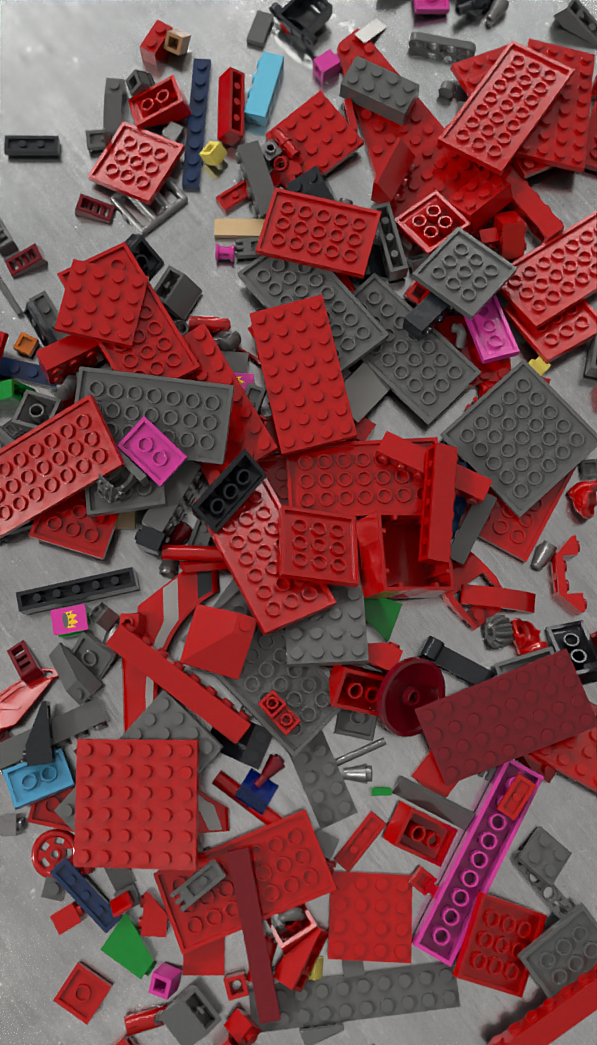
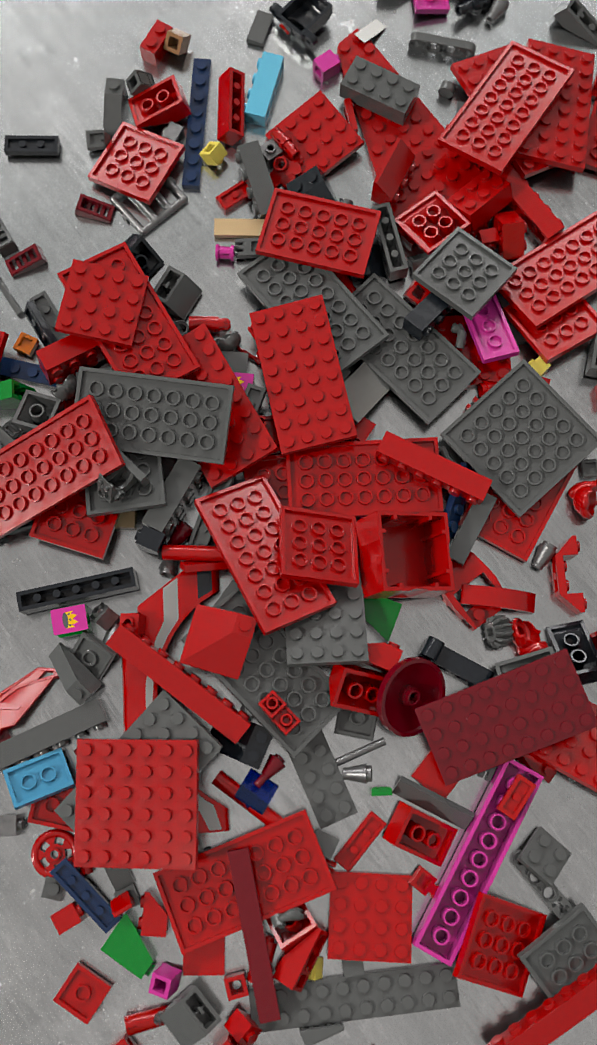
dark red slope [7,640,43,684] -> none
black slope [23,701,56,766] -> none
dark pink plate [117,416,189,487] -> none
dark grey hinge [170,858,227,912] -> none
black slope [191,449,268,533] -> none
red brick [418,442,458,566] -> none

